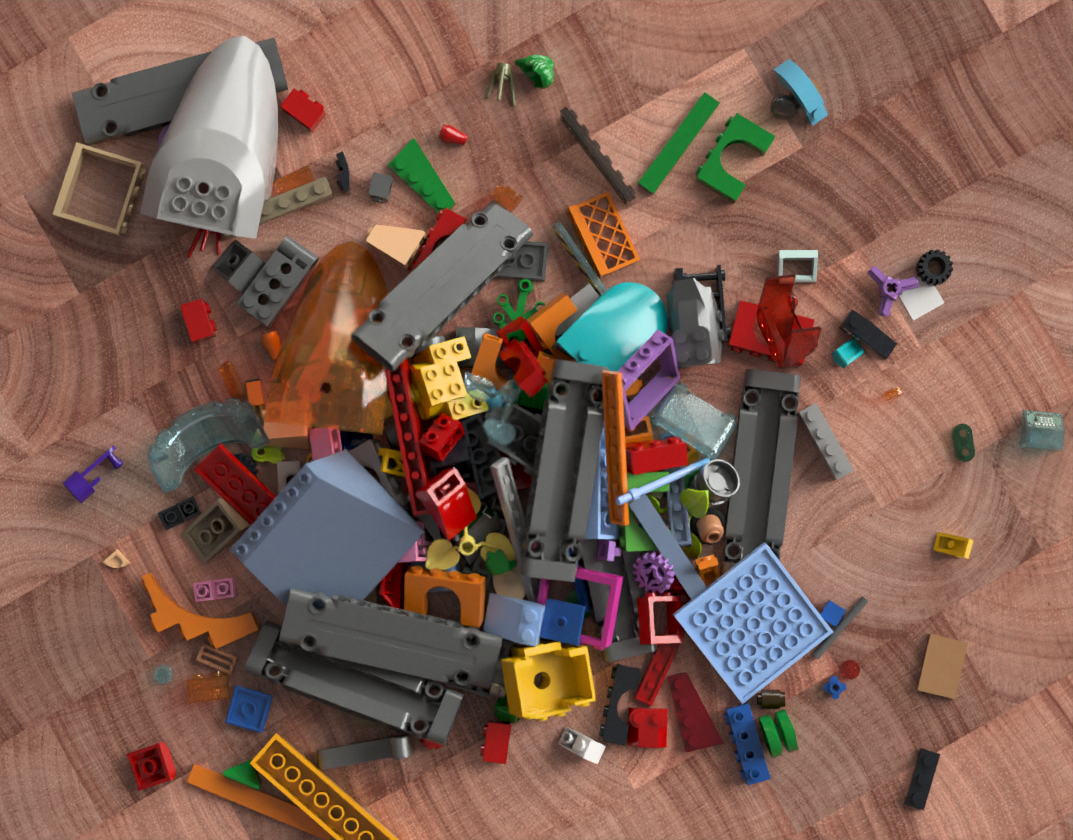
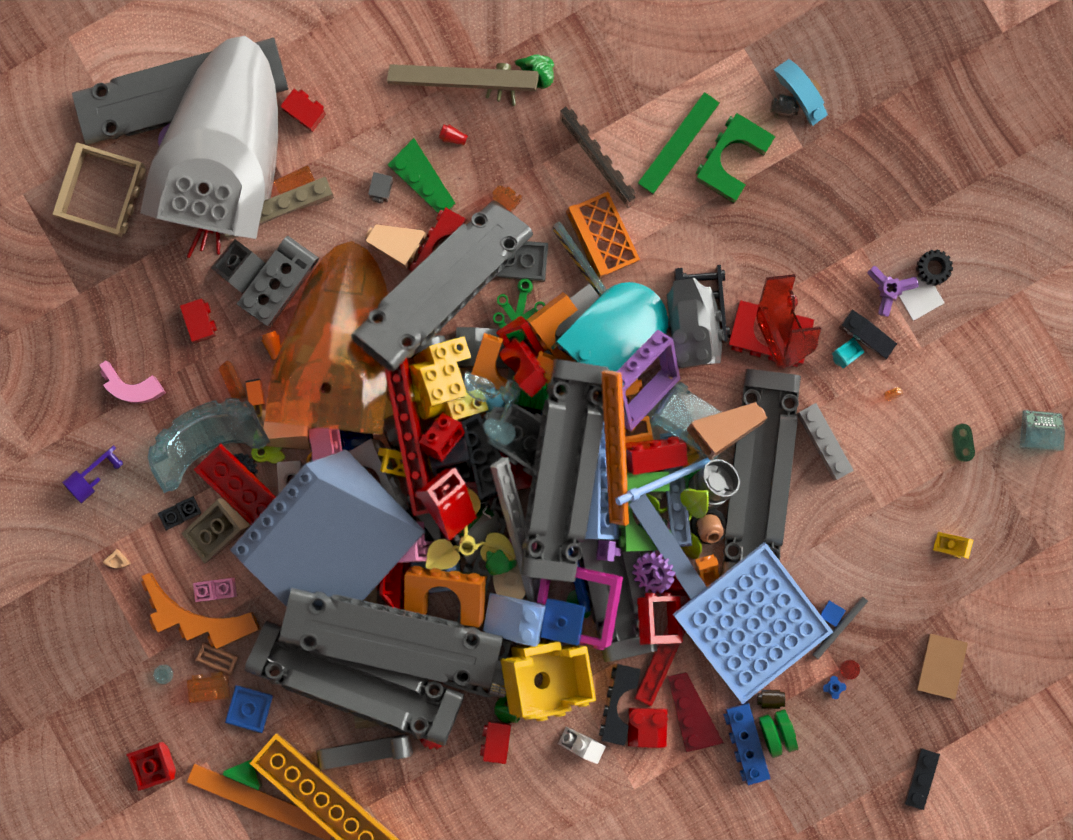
black slope [335,151,351,195] -> none
light aqua tile [777,250,818,283] -> none
none -> bright pink arch [100,361,166,403]
none -> dark tan tile [387,64,539,91]
none -> nougat slope [686,402,768,460]

